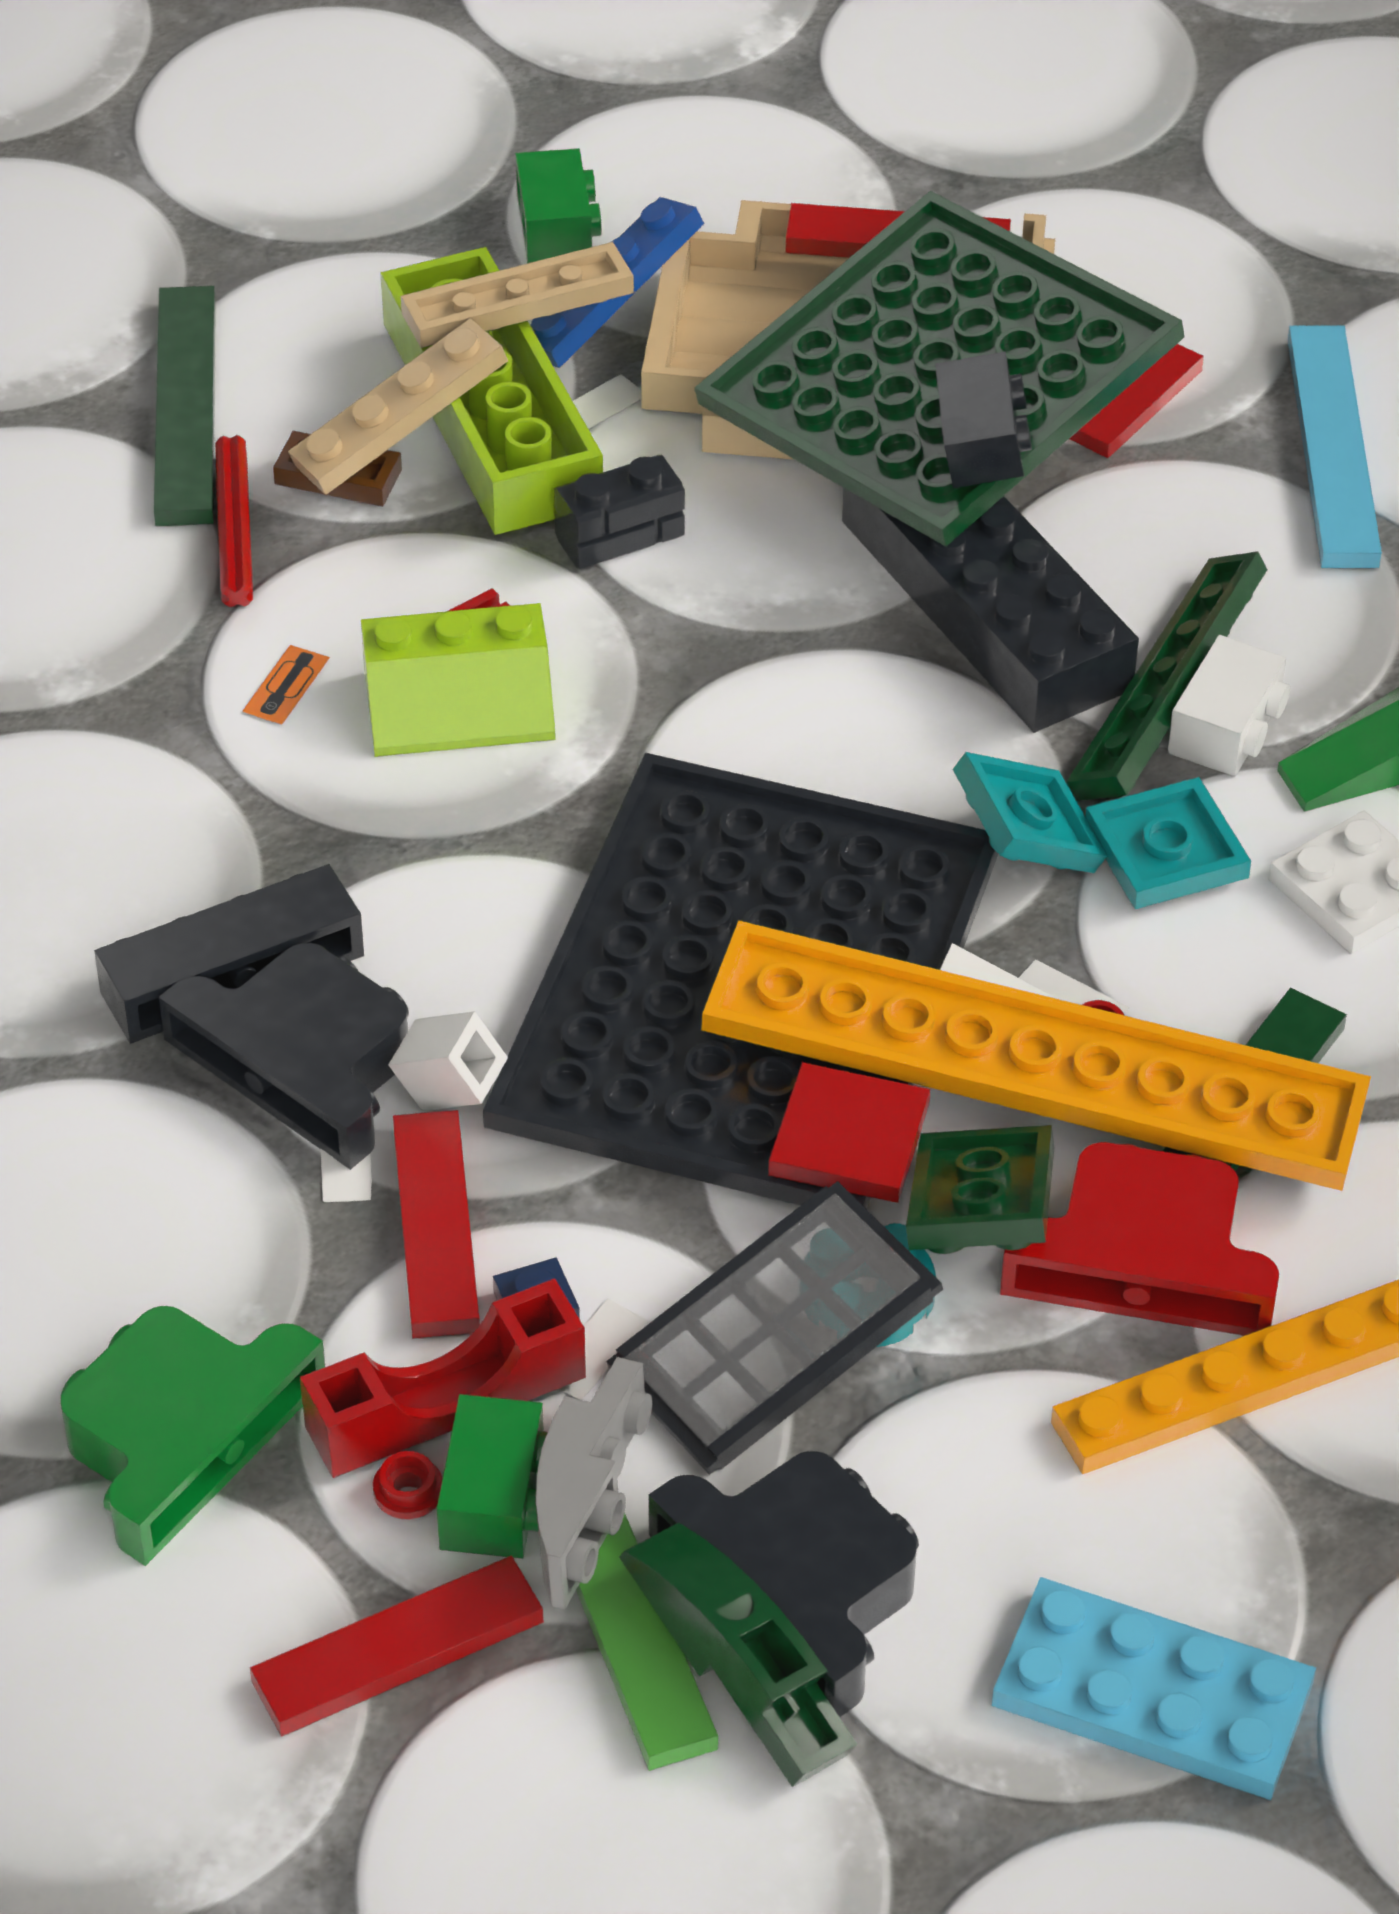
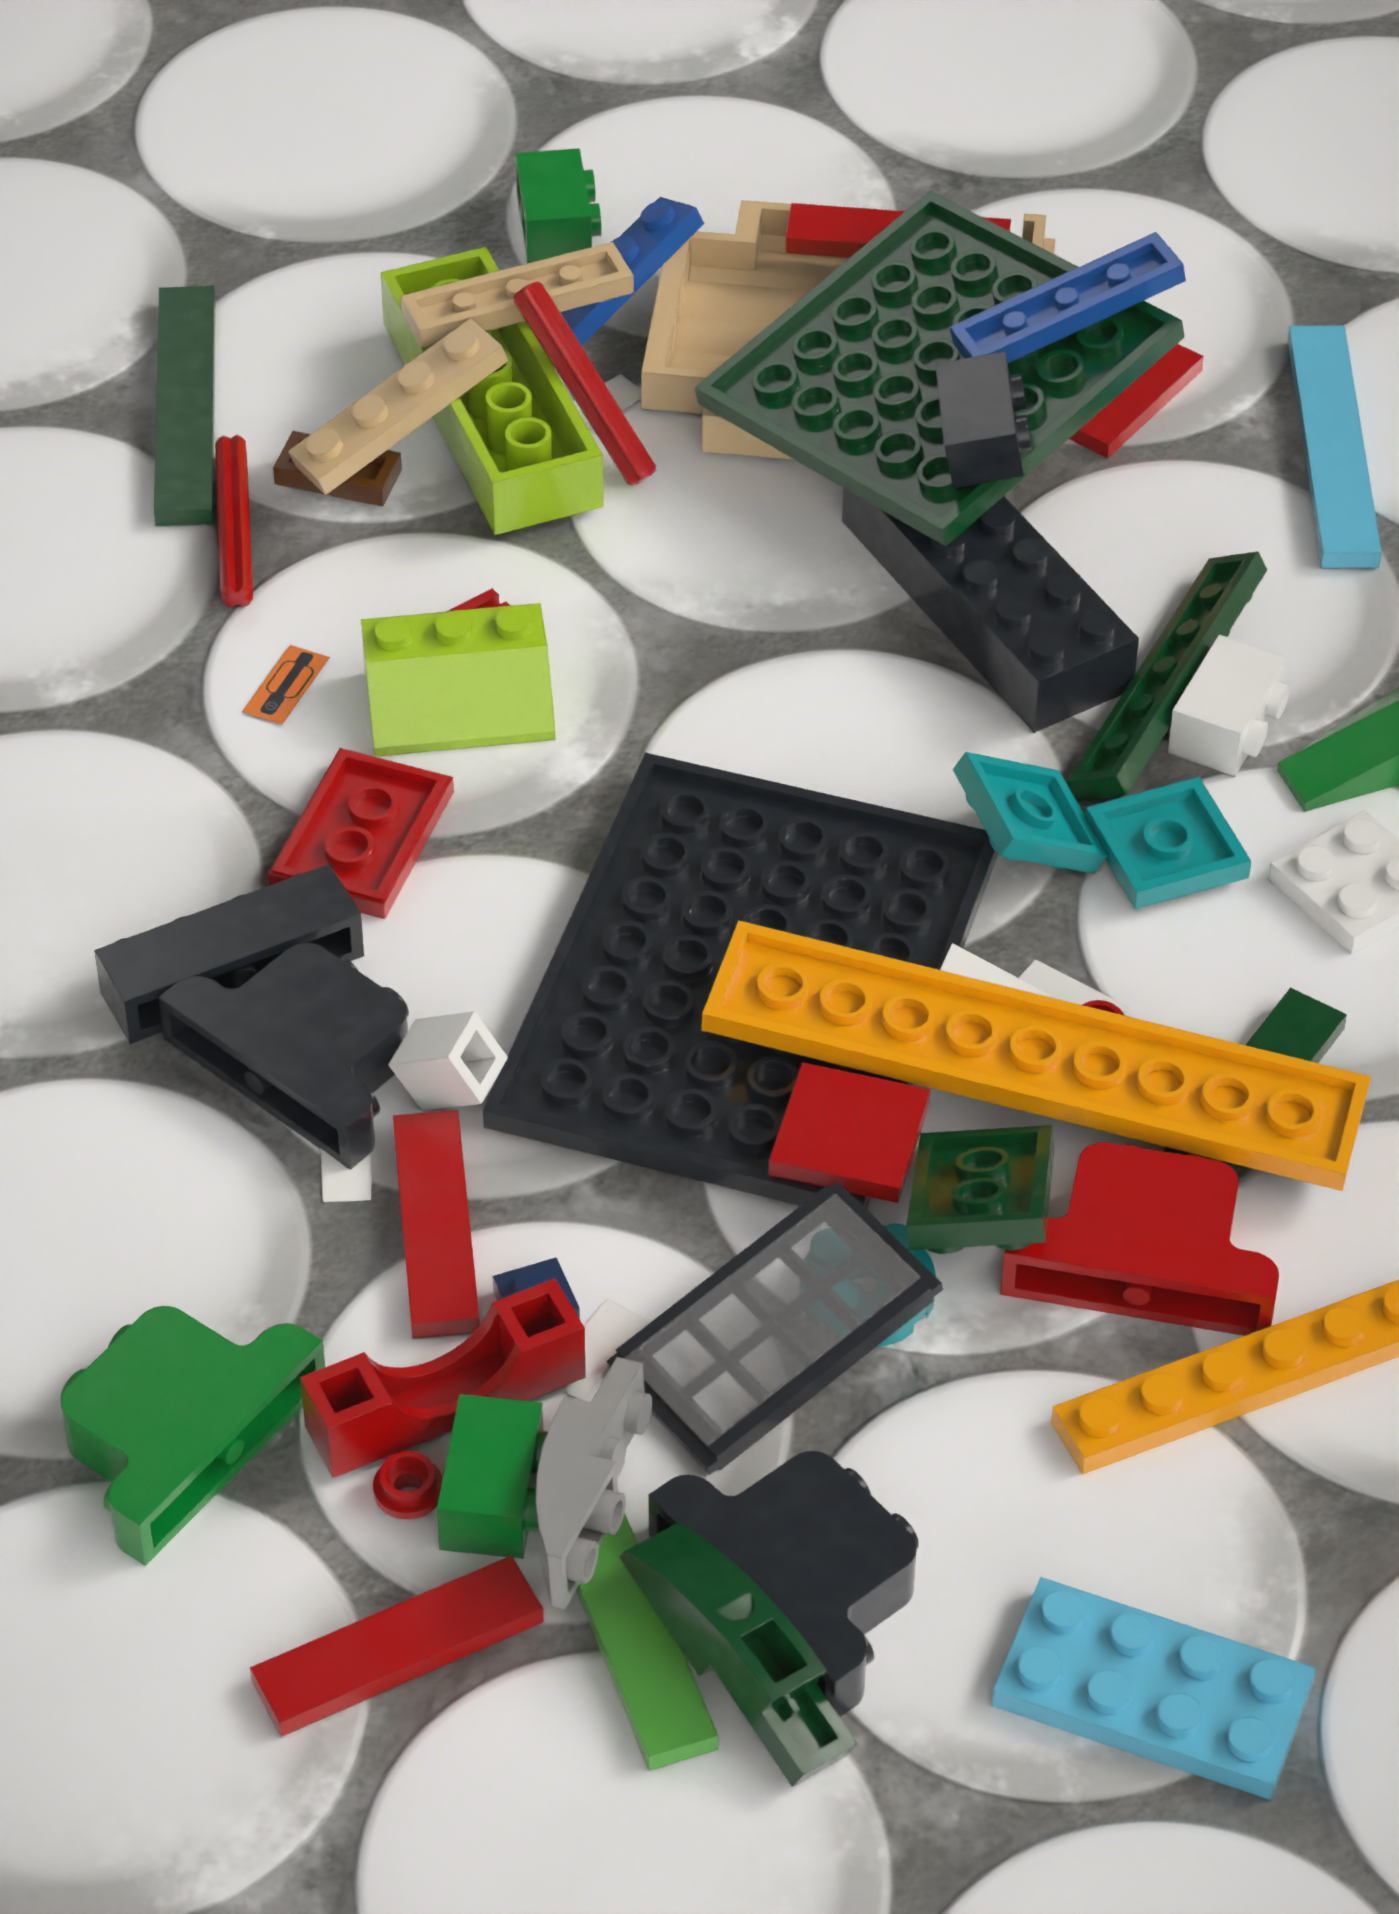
black brick [554,454,685,569] -> none
none -> red tile [268,748,454,919]
none -> red axle [513,281,657,486]
none -> blue plate [950,232,1186,363]

